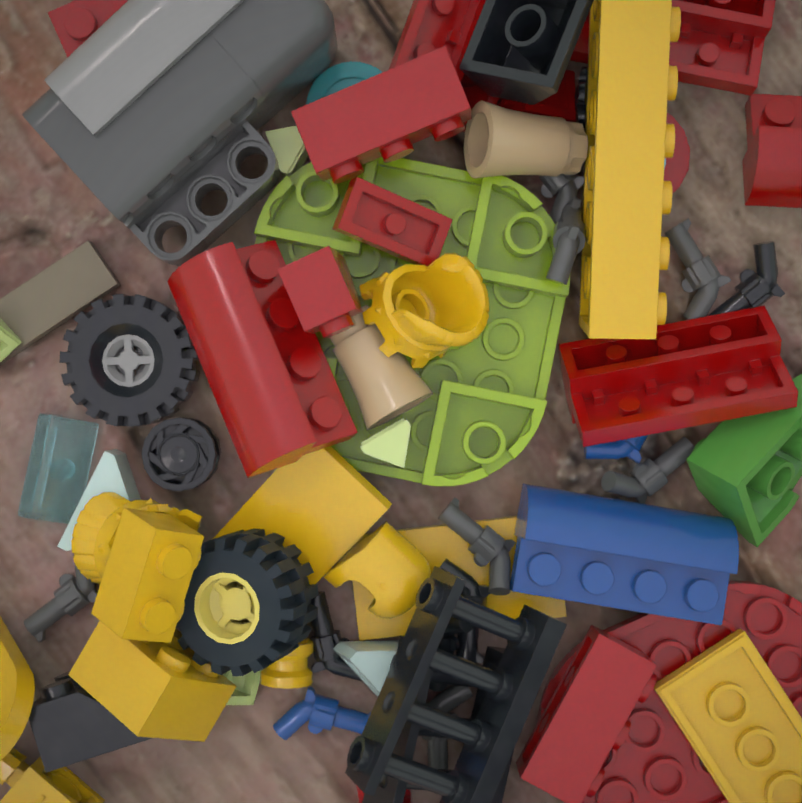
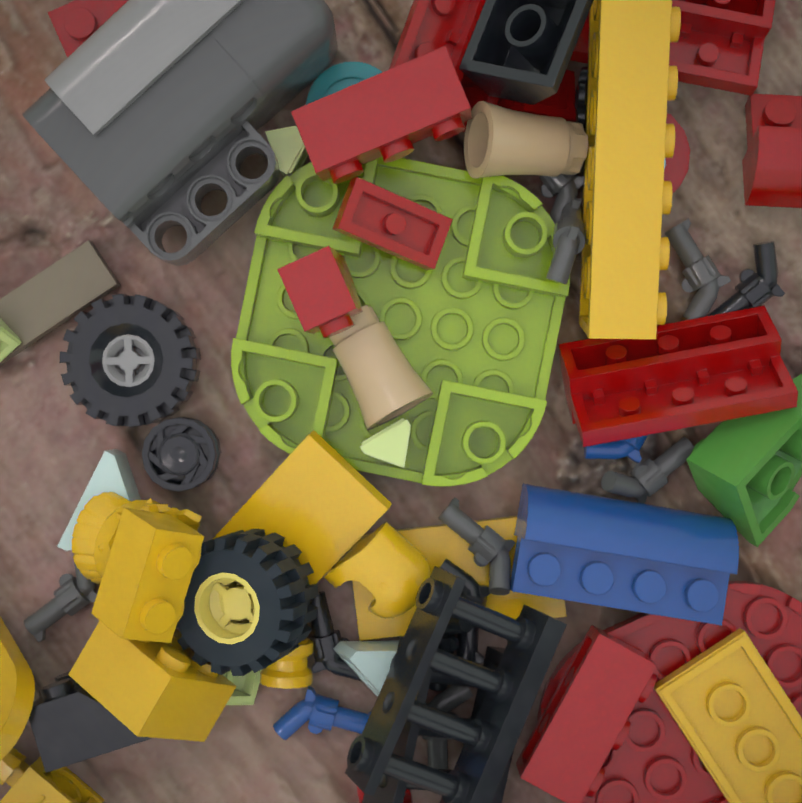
clear light blue slope [18,413,99,524] -> none
red brick [167,240,358,478] -> none
yellow hair [359,253,489,368] -> none

